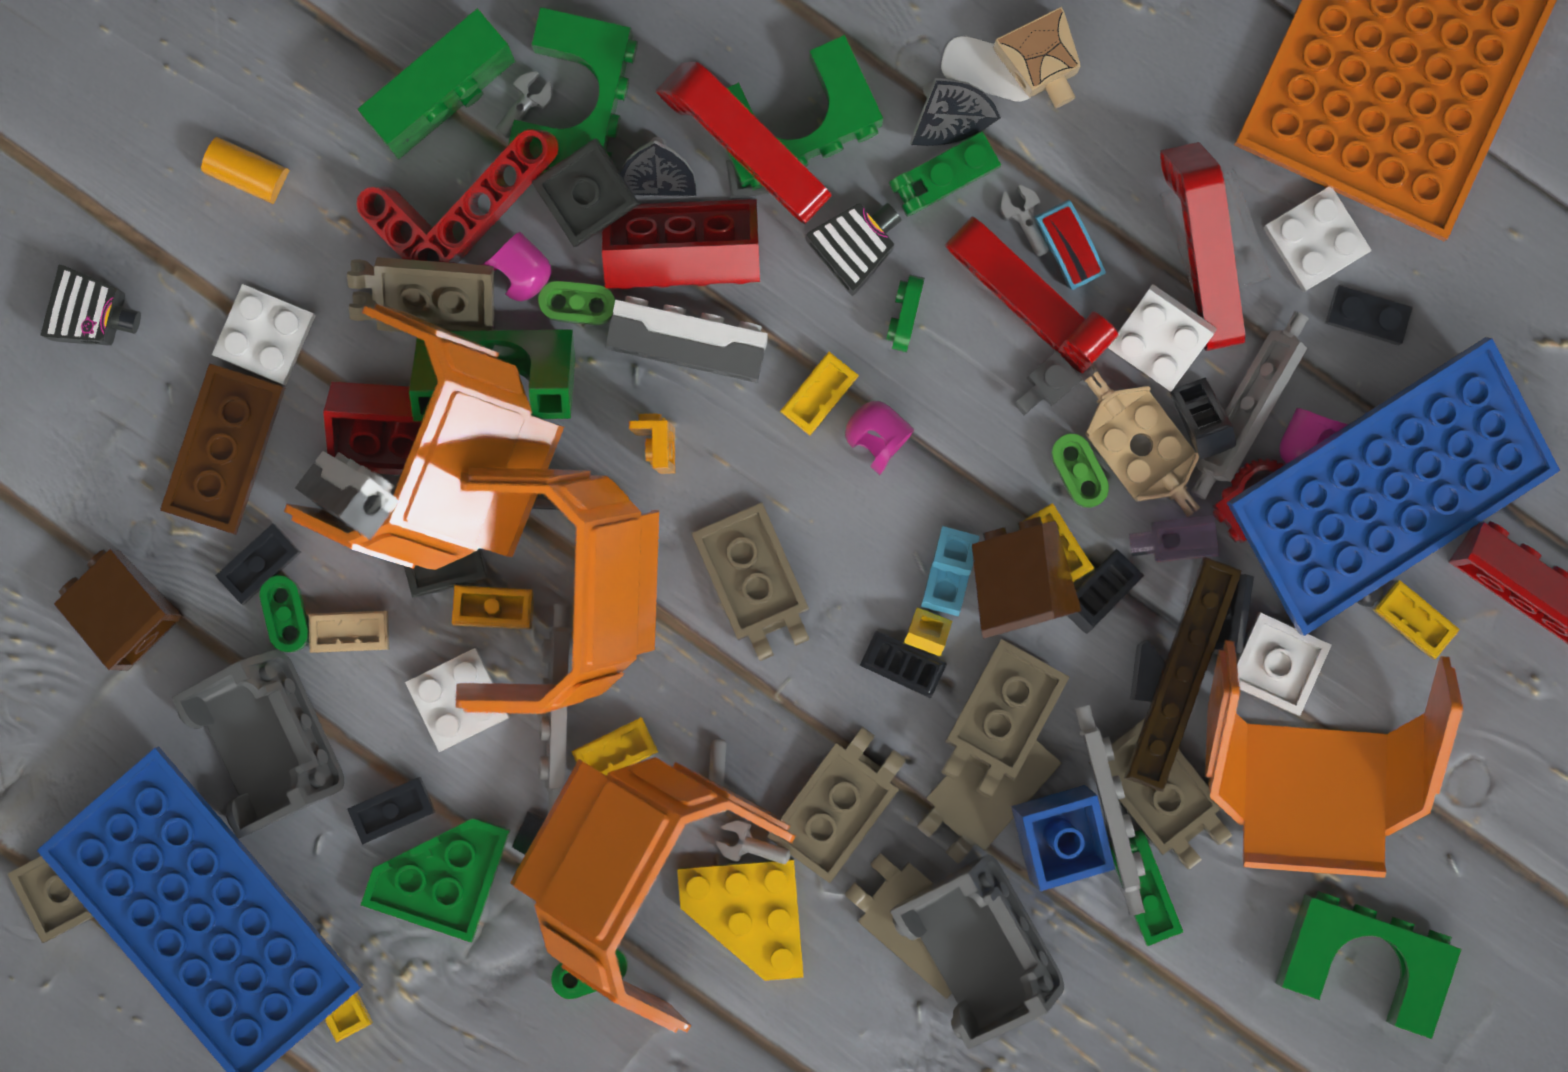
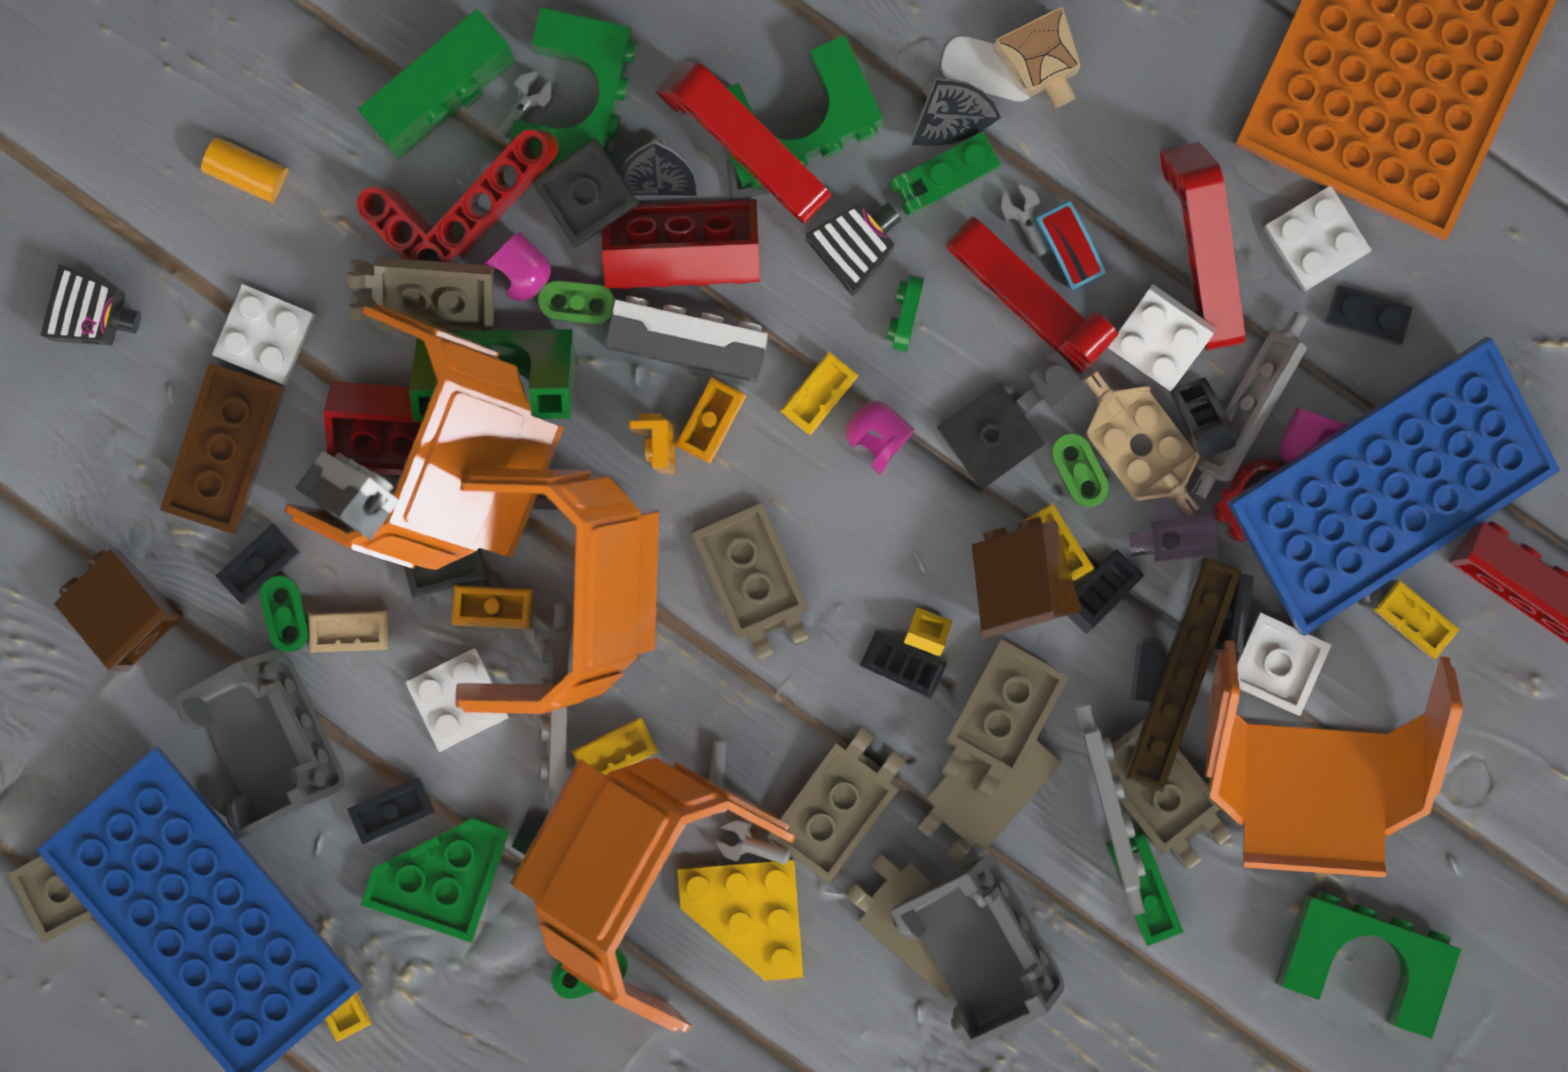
medium azure slope [921,526,980,616] -> none
blue brick [1011,785,1115,891] -> none
none -> light orange brick [675,377,747,464]
none -> pearl dark grey plate [936,382,1045,490]

